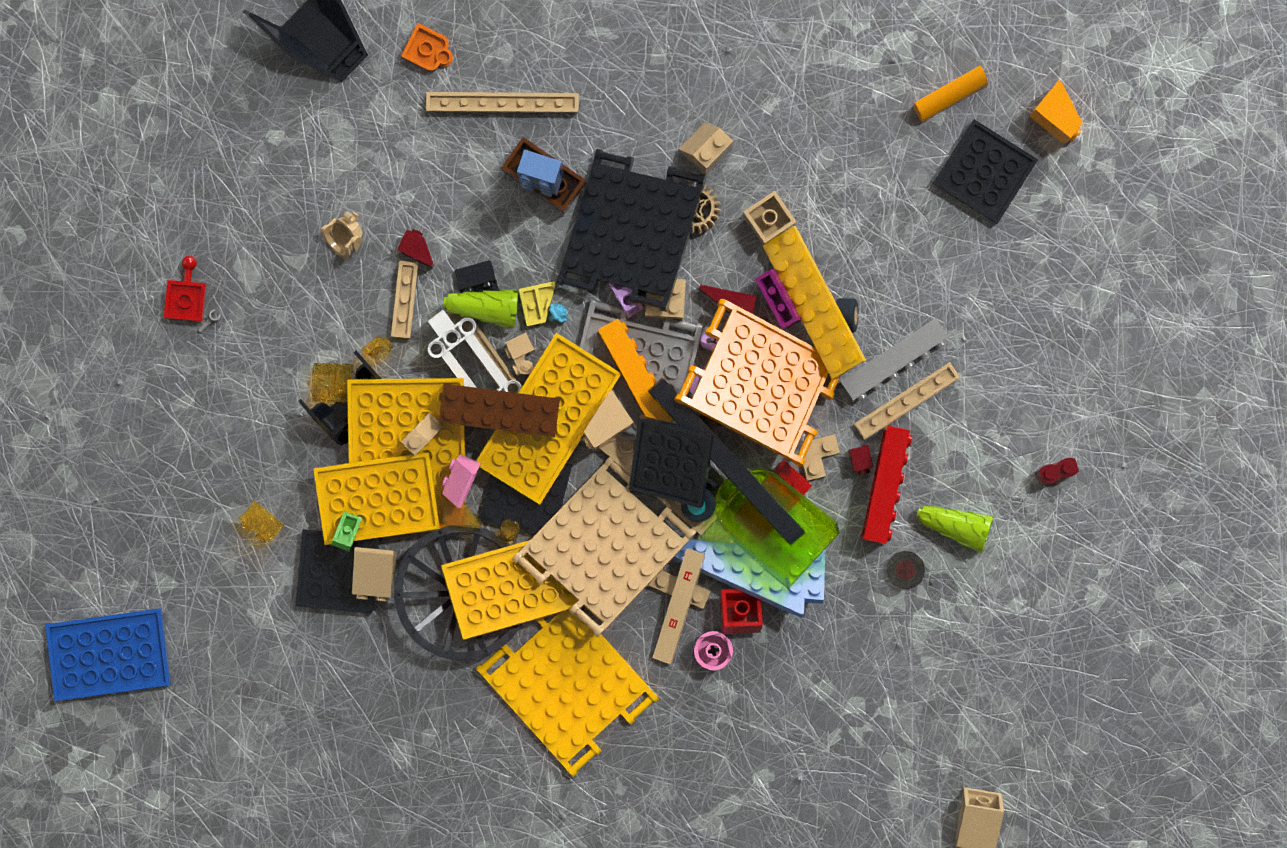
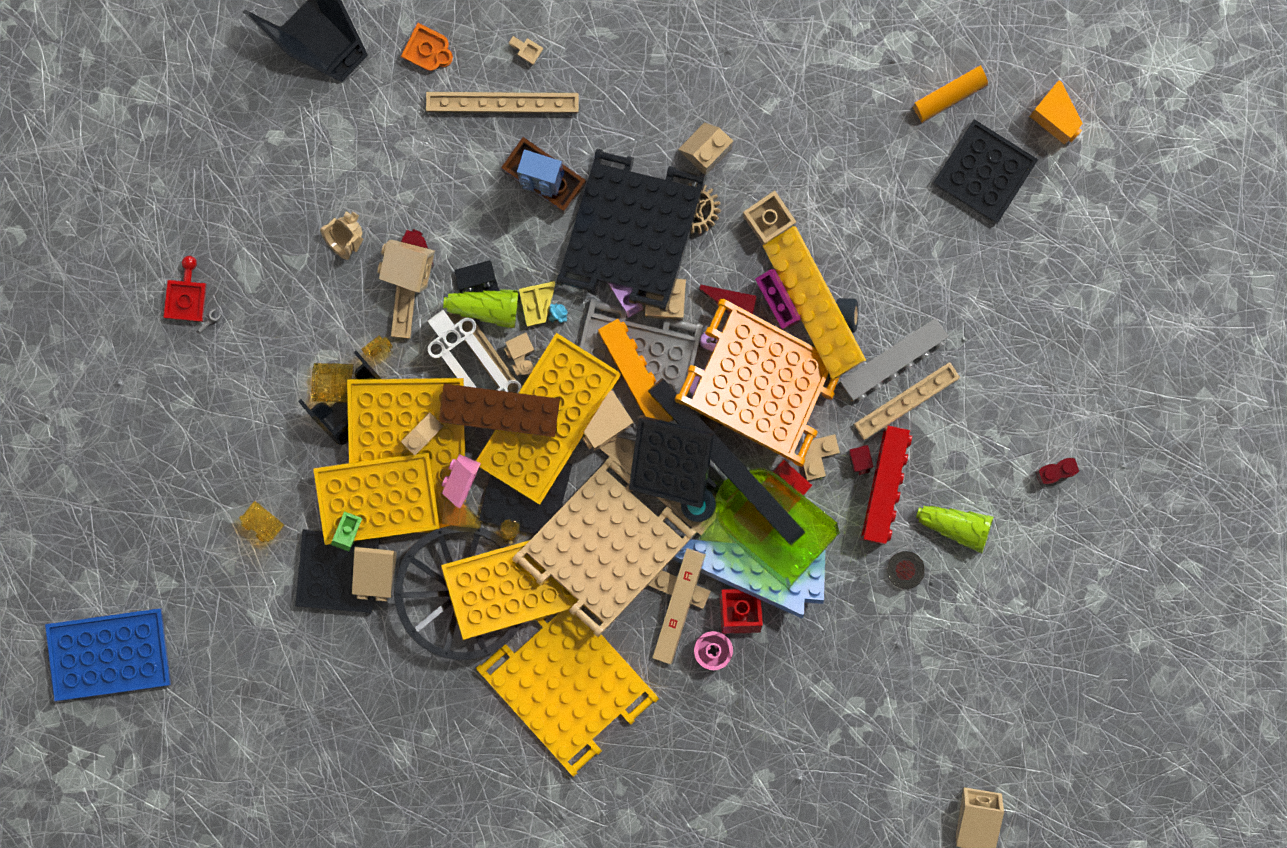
none -> tan slope [377,240,435,293]
none -> tan plate [509,36,543,65]

